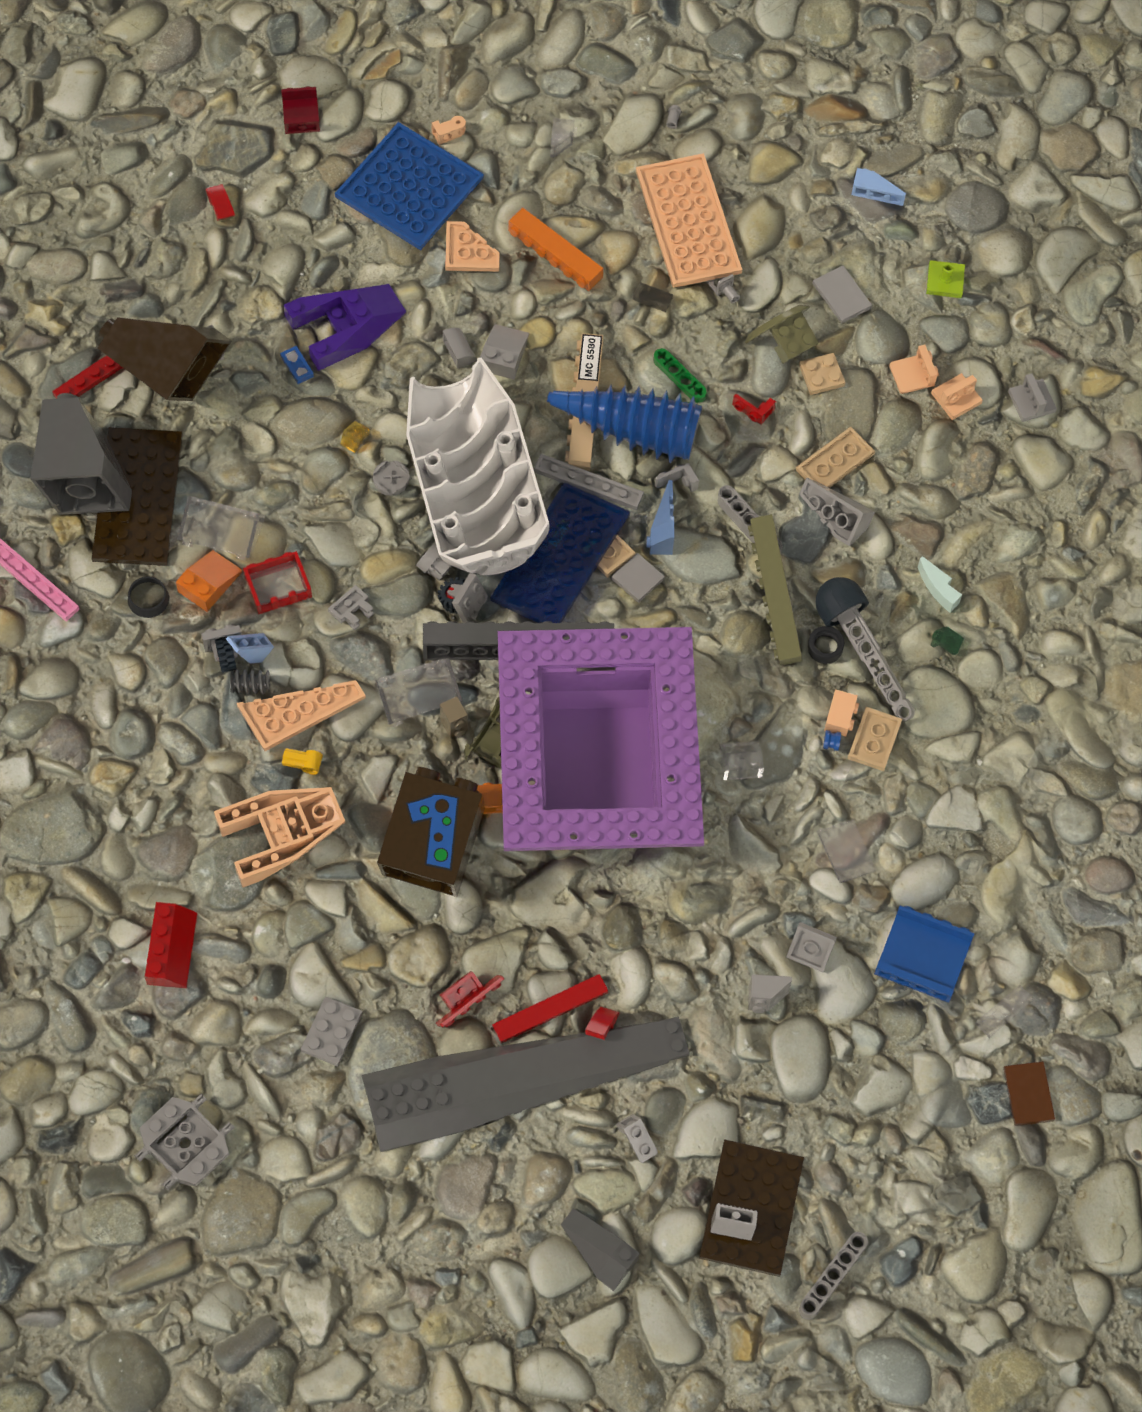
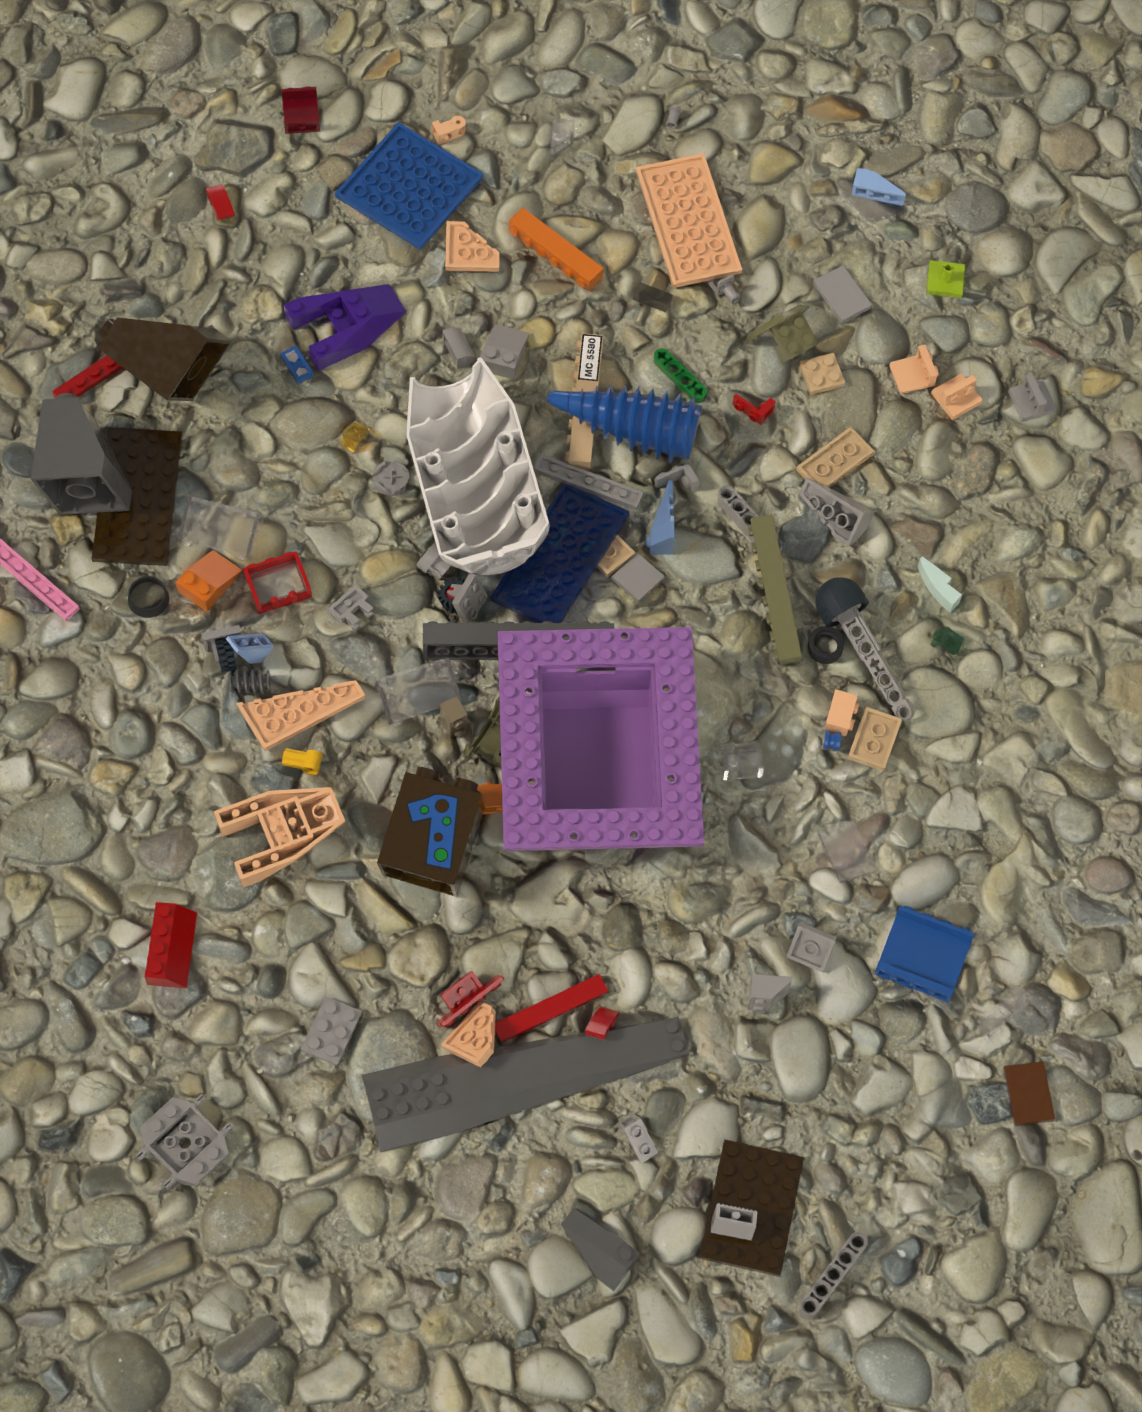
none -> light nougat plate [441,1002,496,1068]

